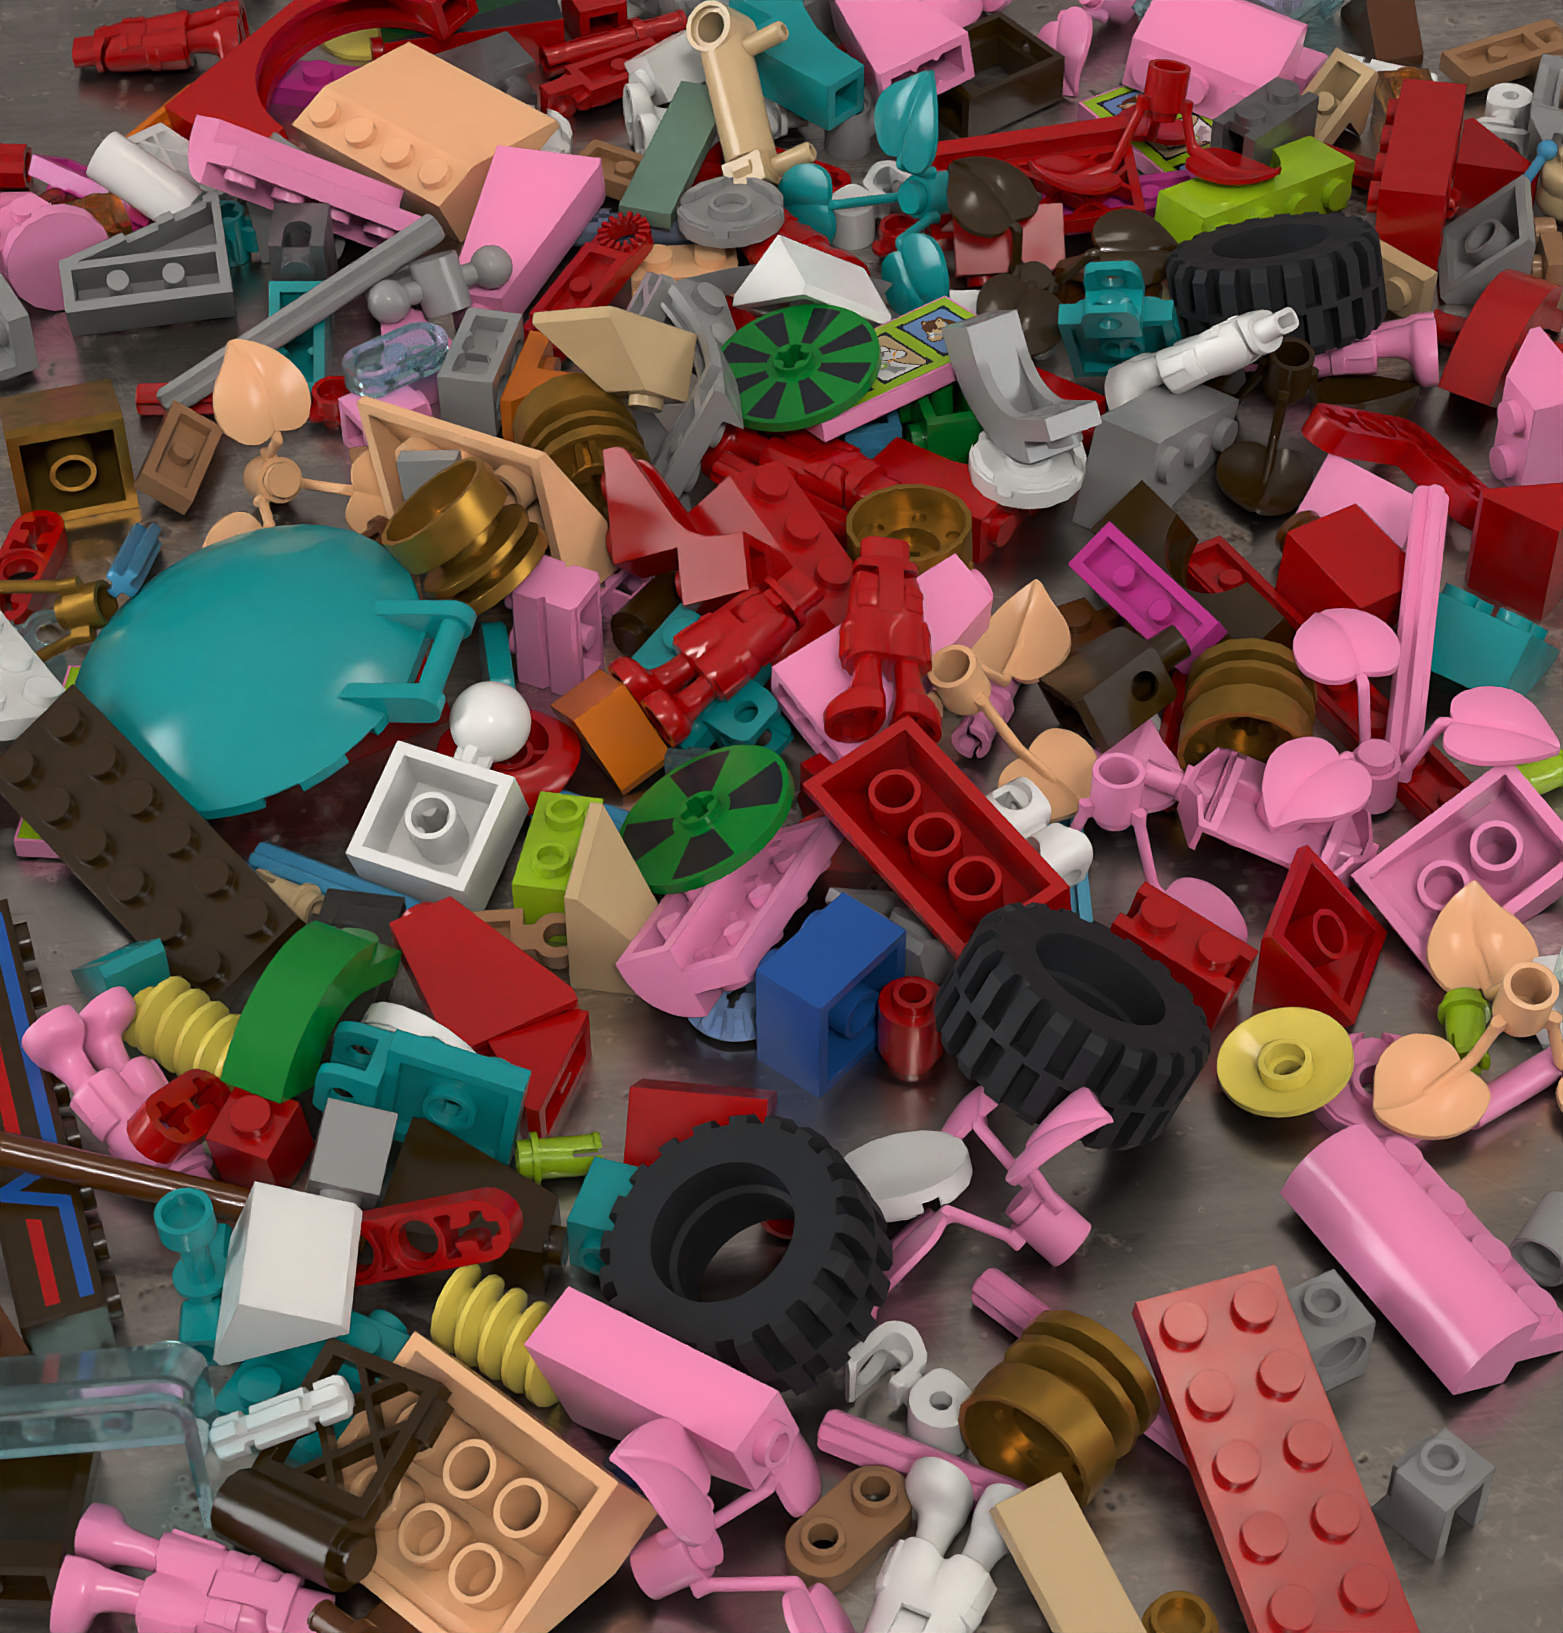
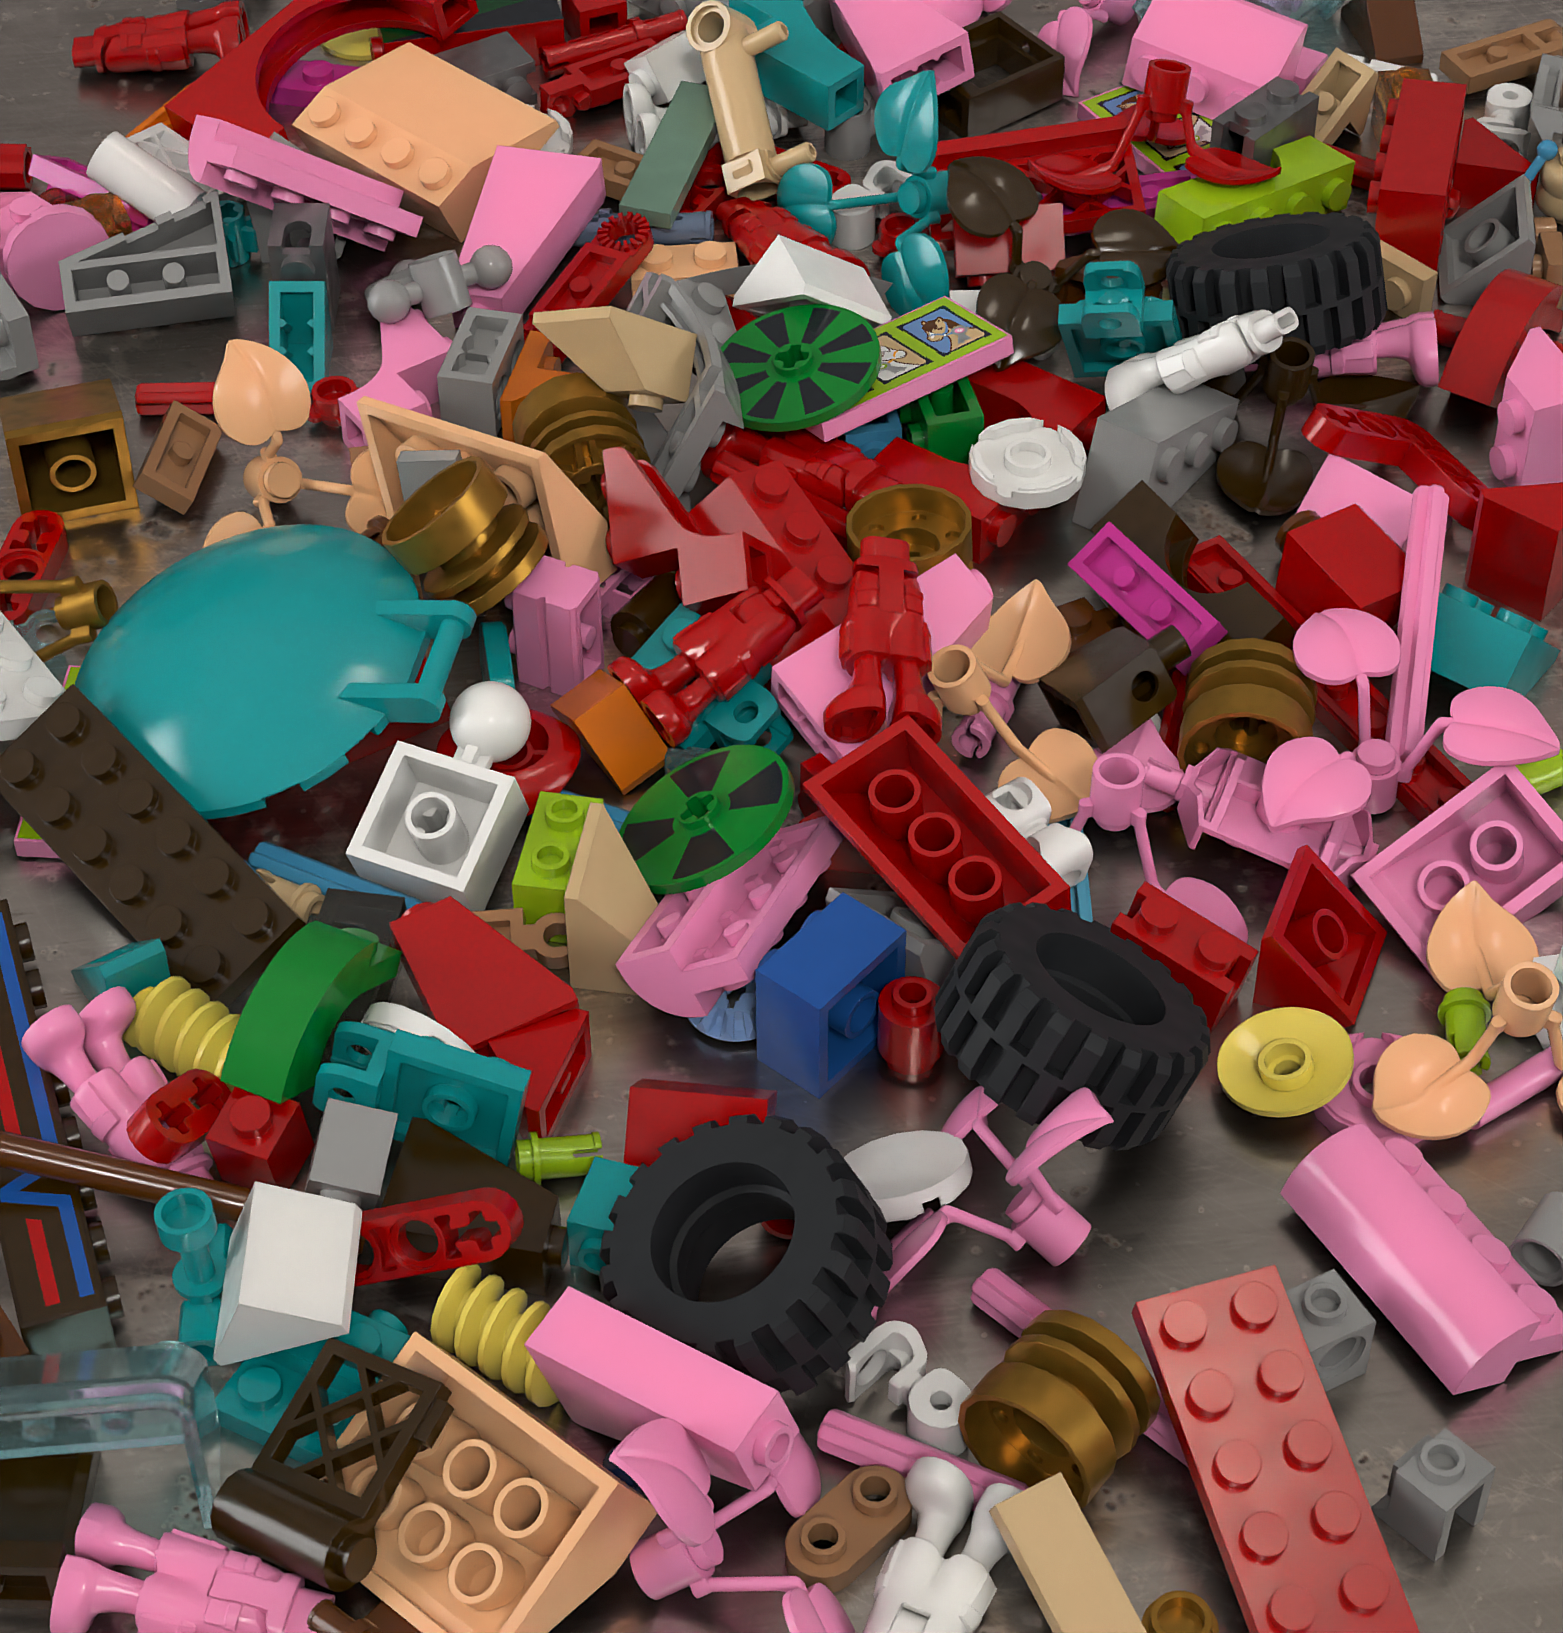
dark azure axle [106,522,163,599] -> none
light grey axle [156,214,445,412] -> none
white axle [209,1375,355,1462] -> none
clear light blue plate [342,322,449,399] -> none
light grey tile [677,176,785,248] -> none
light grey arch [941,309,1102,464] -> none

